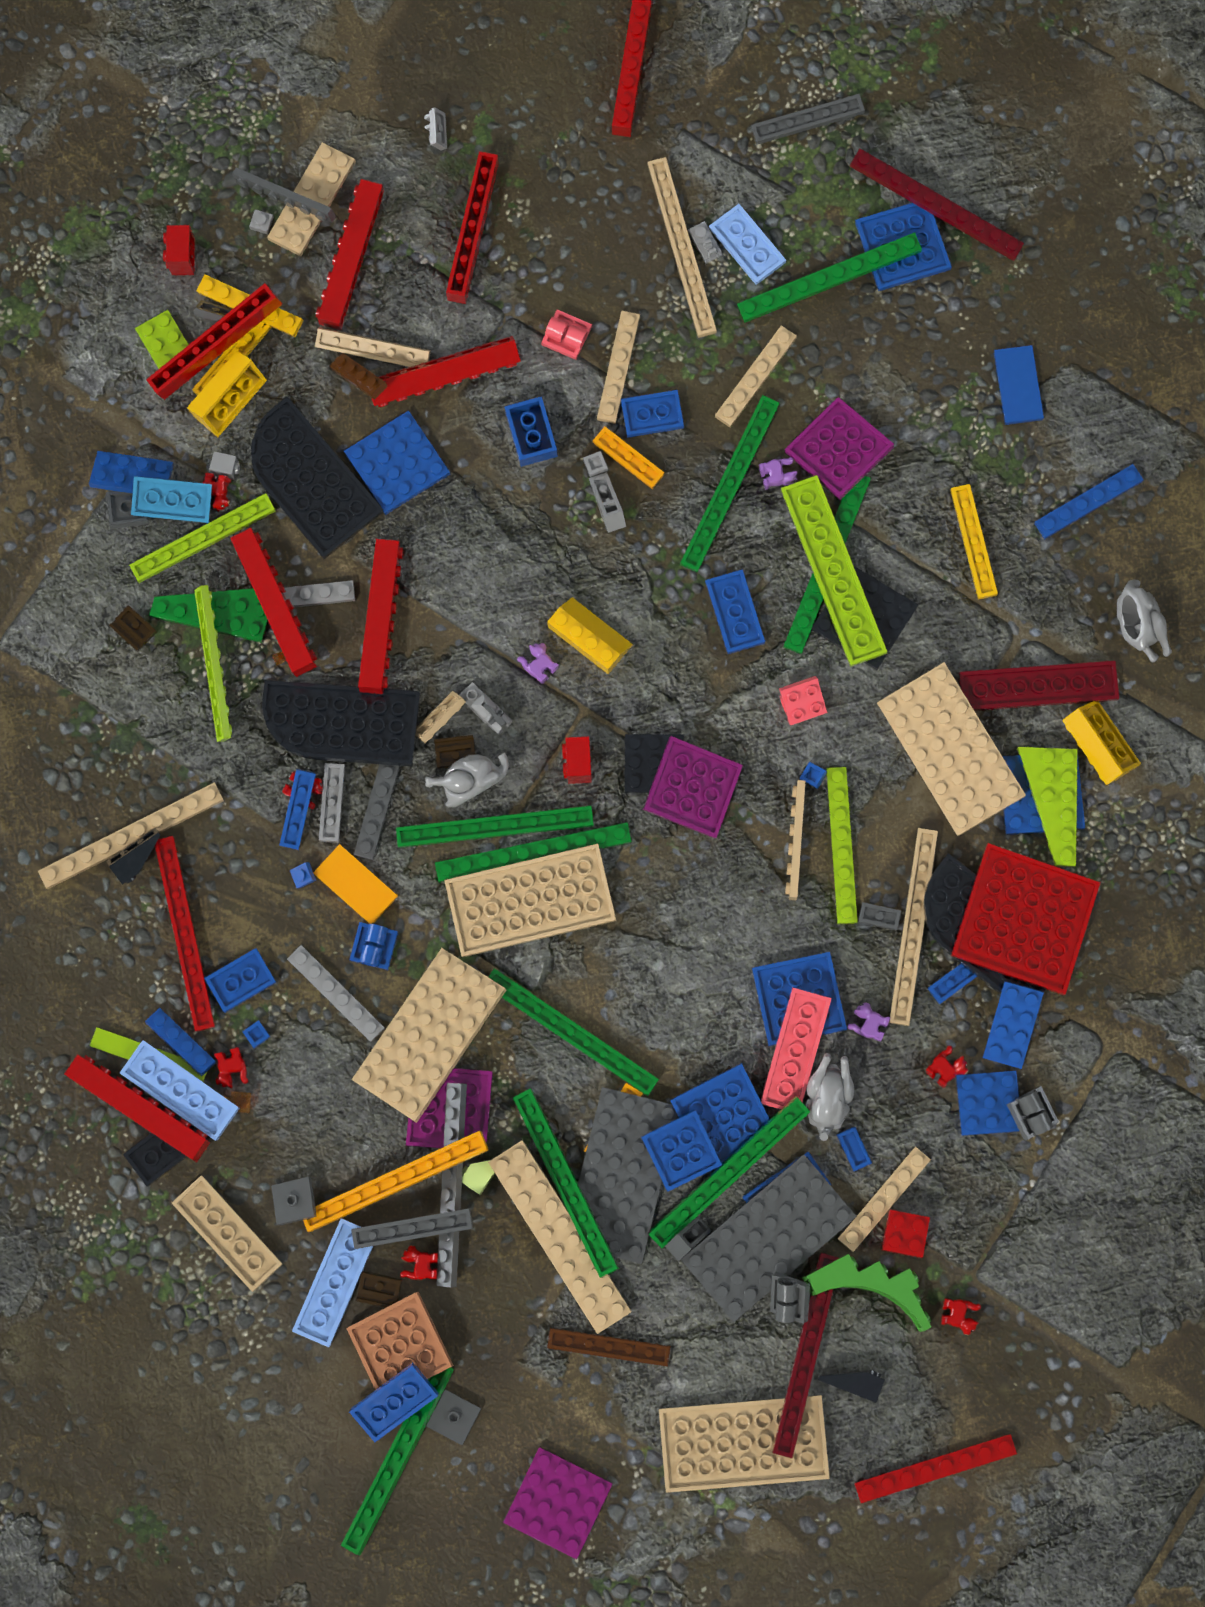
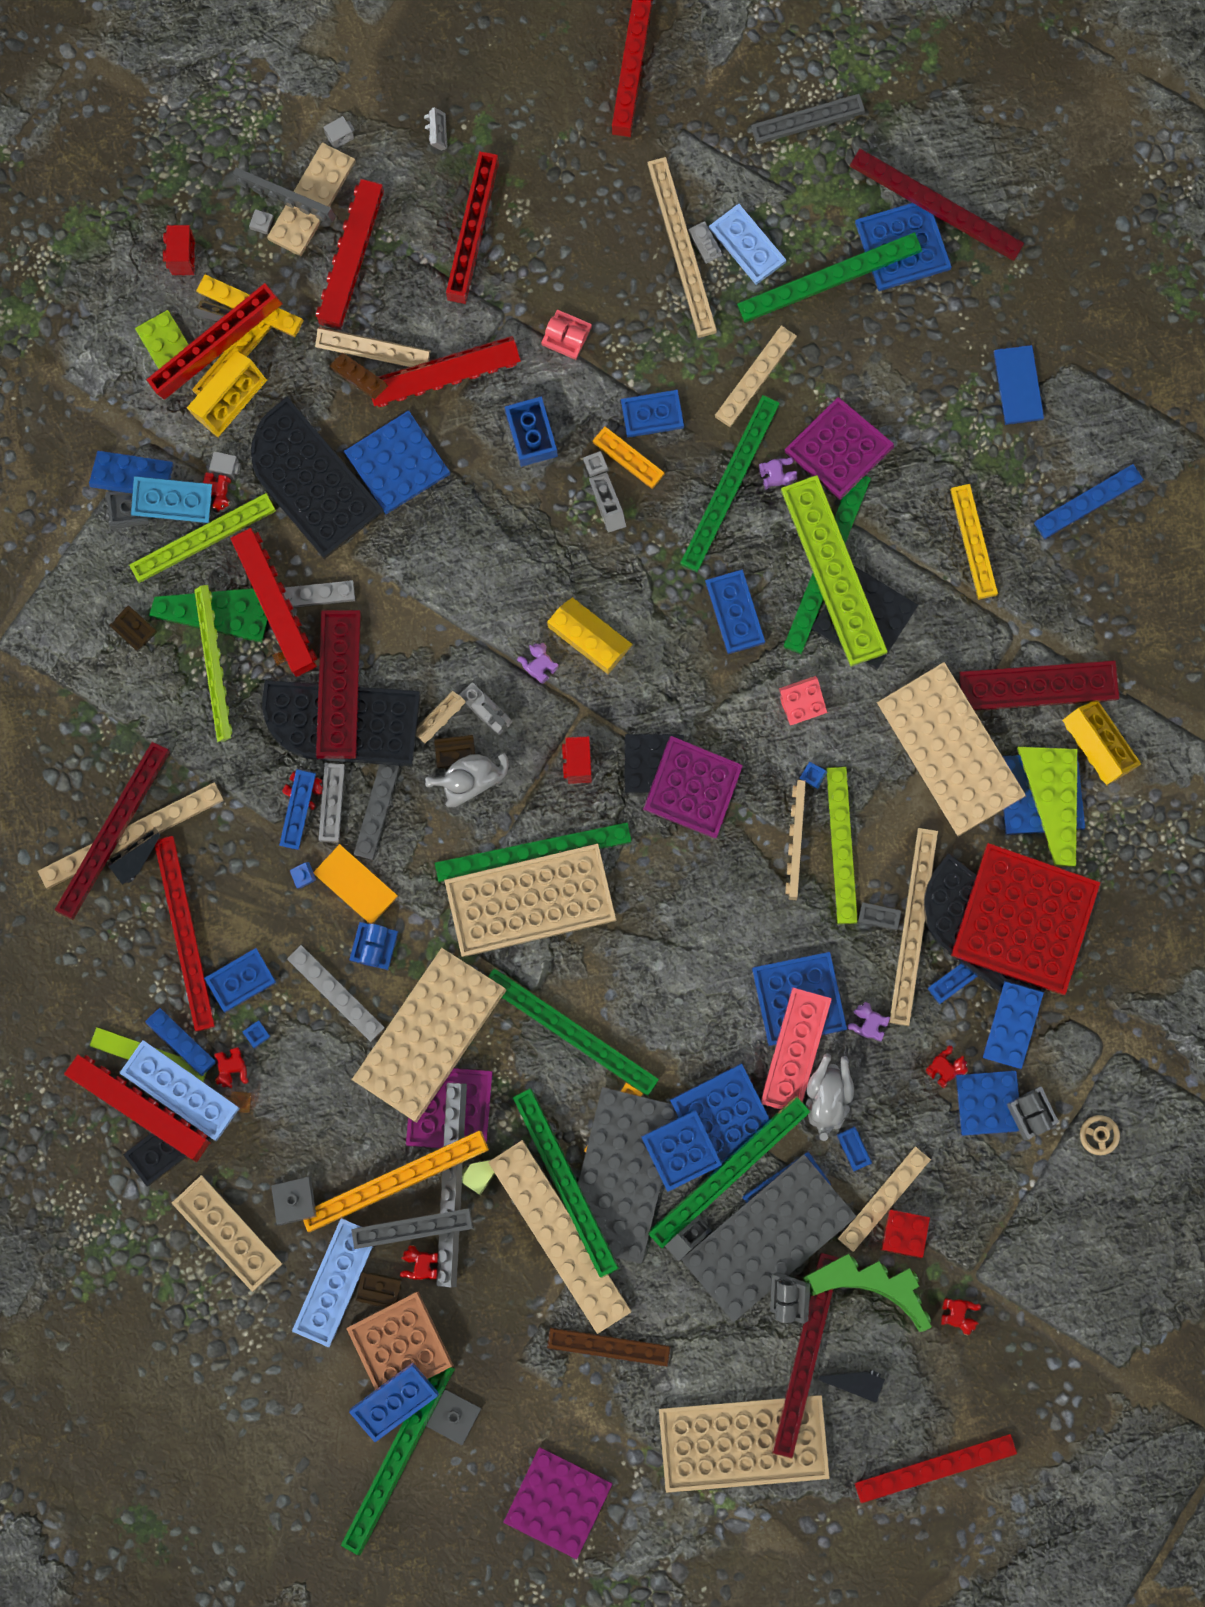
red brick [358,539,403,694] -> none
green plate [396,806,594,848] -> none
tan plate [597,311,640,424] -> none
light grey piece [1117,579,1172,662] -> none
none -> dark red plate [54,742,170,920]
none -> dark red plate [316,610,361,759]
none -> light grey brick [323,116,355,149]
none -> tan piece [1080,1115,1120,1155]

